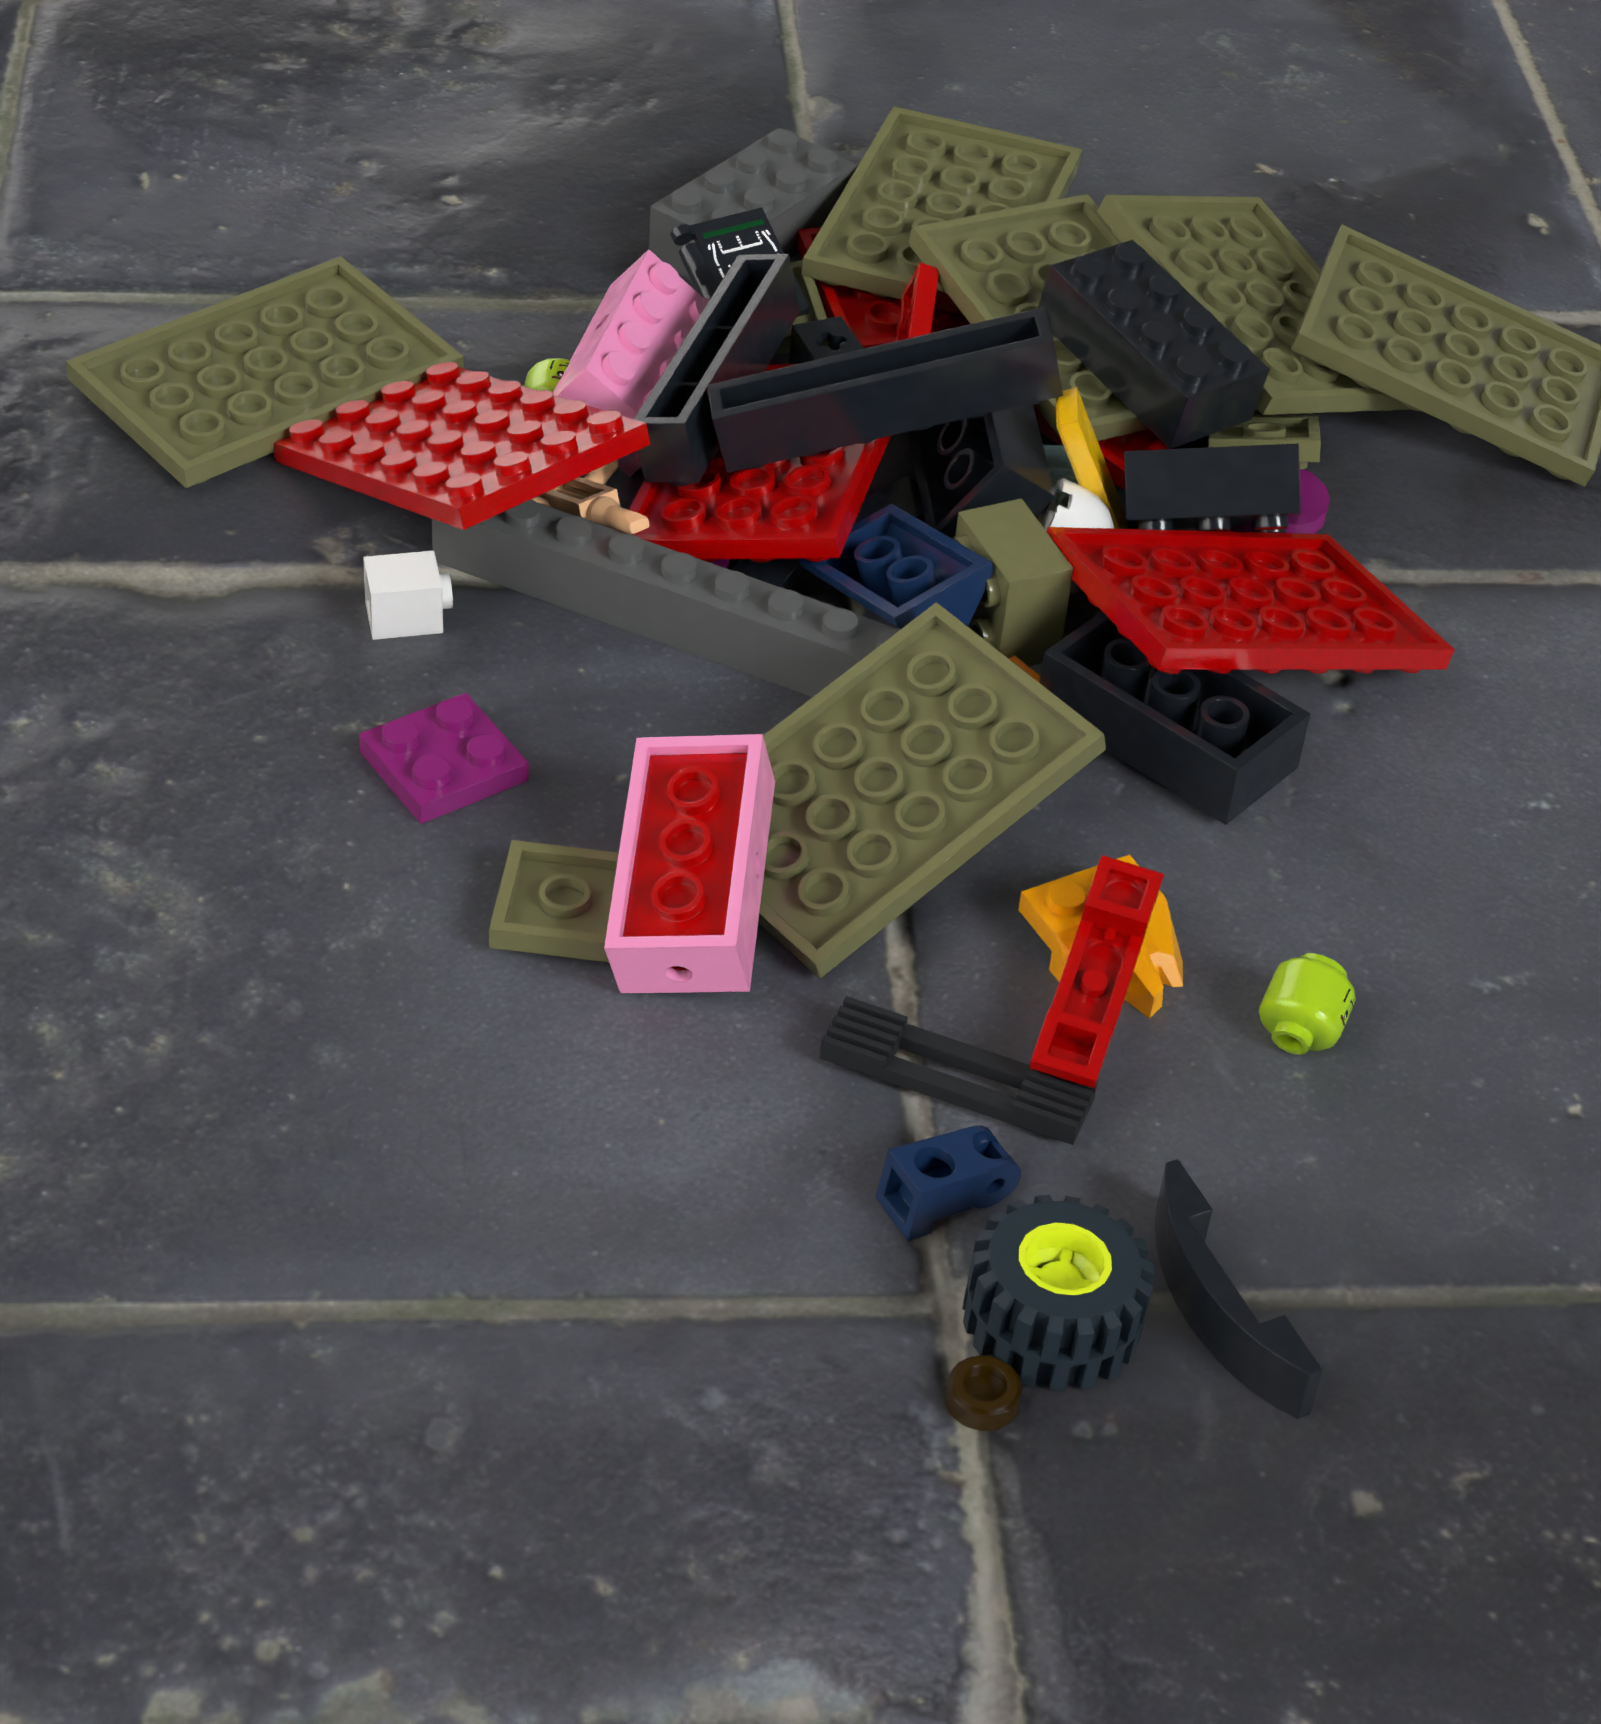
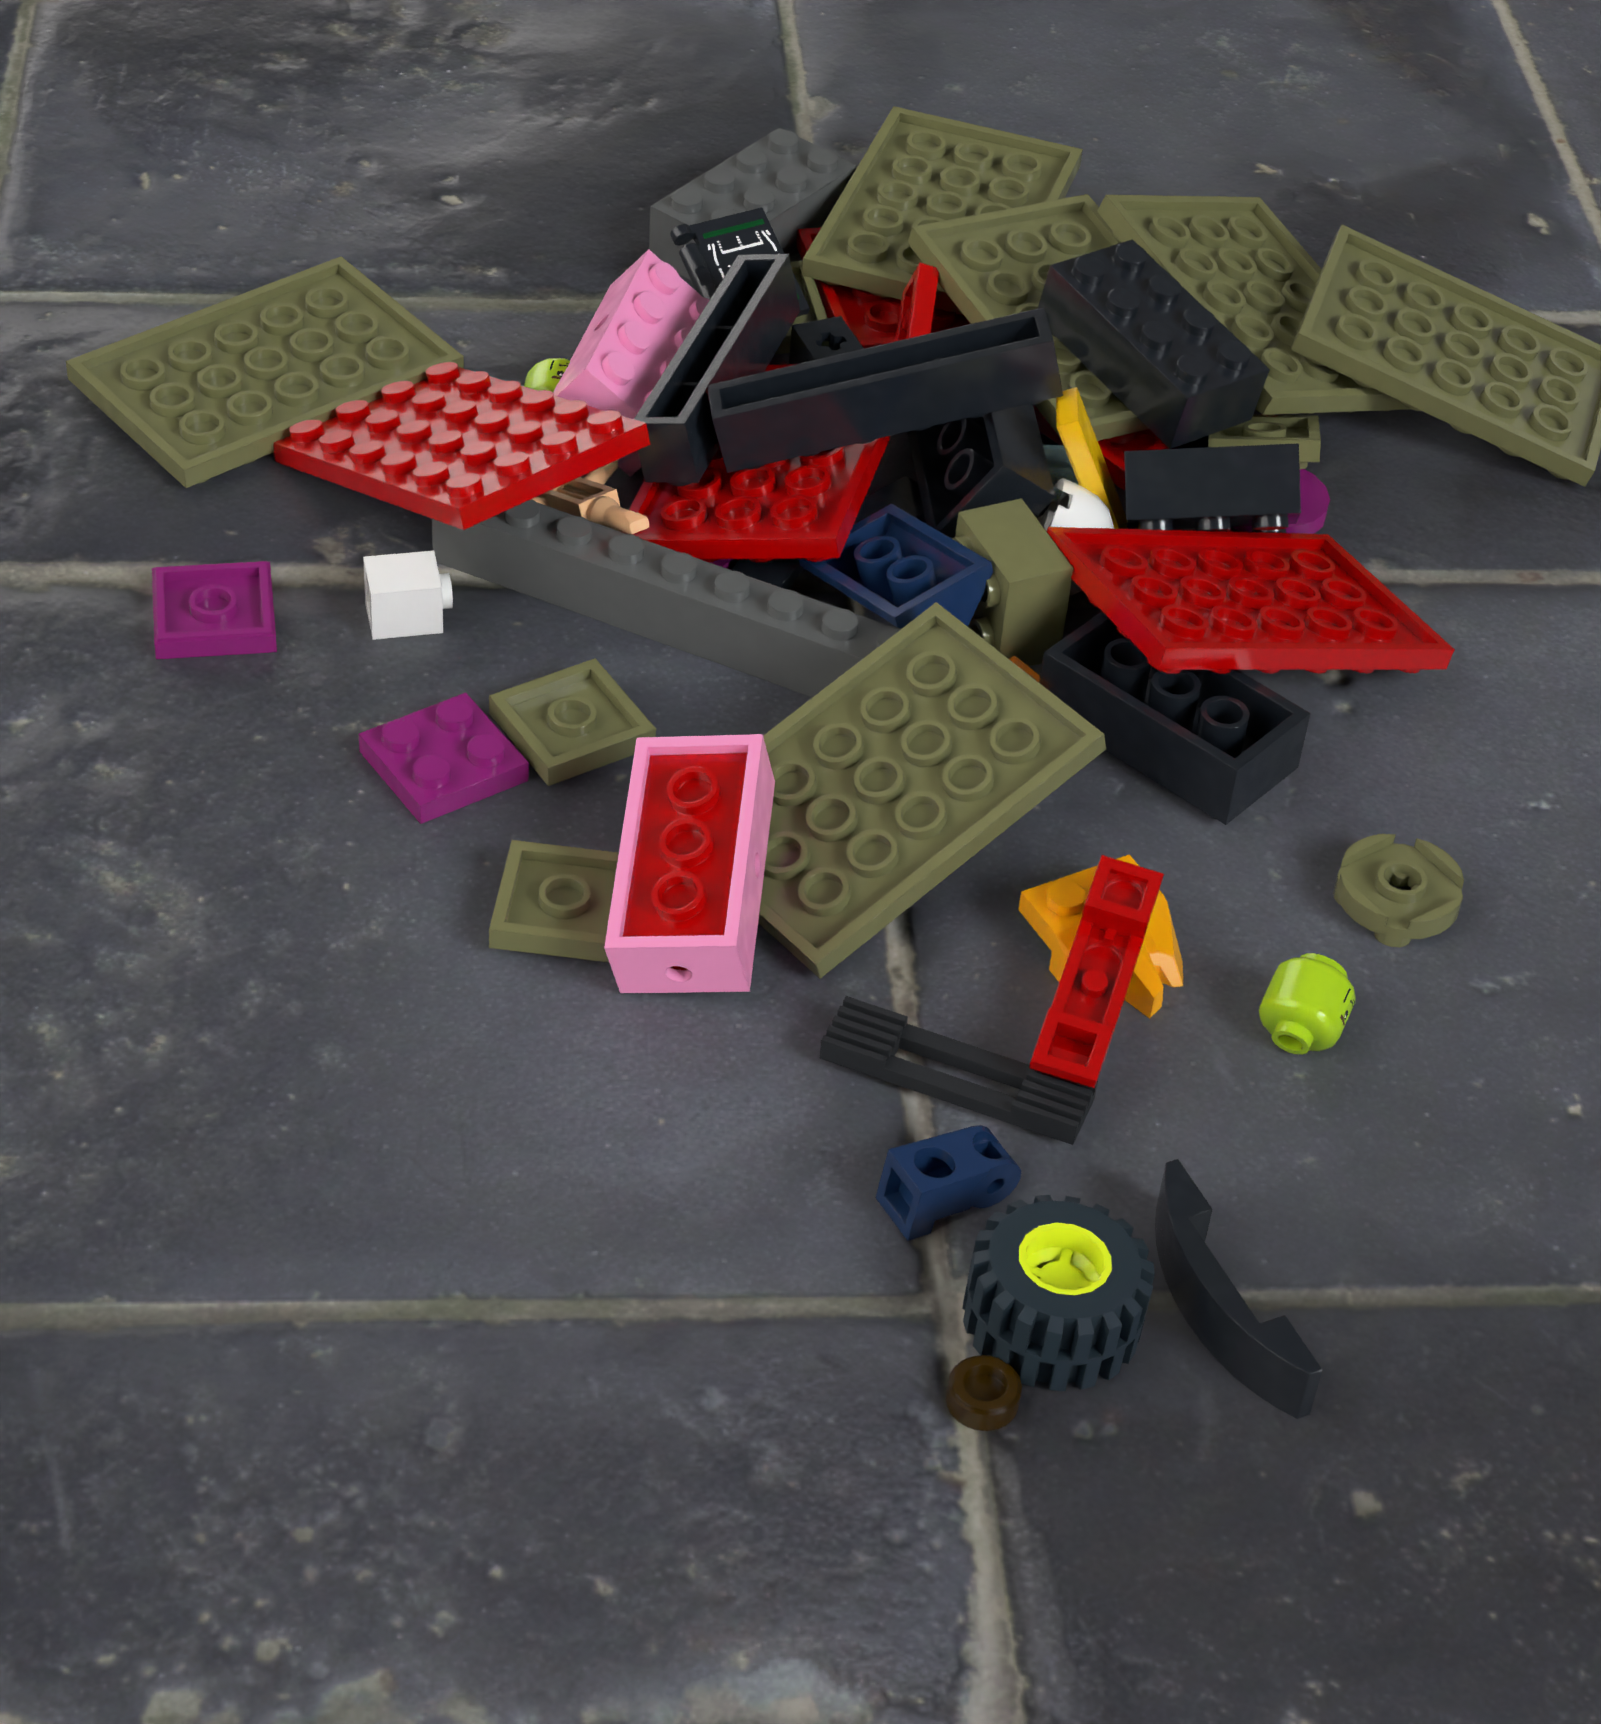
none -> magenta tile [152,561,277,659]
none -> olive plate [489,658,656,786]
none -> olive plate [1333,834,1464,947]

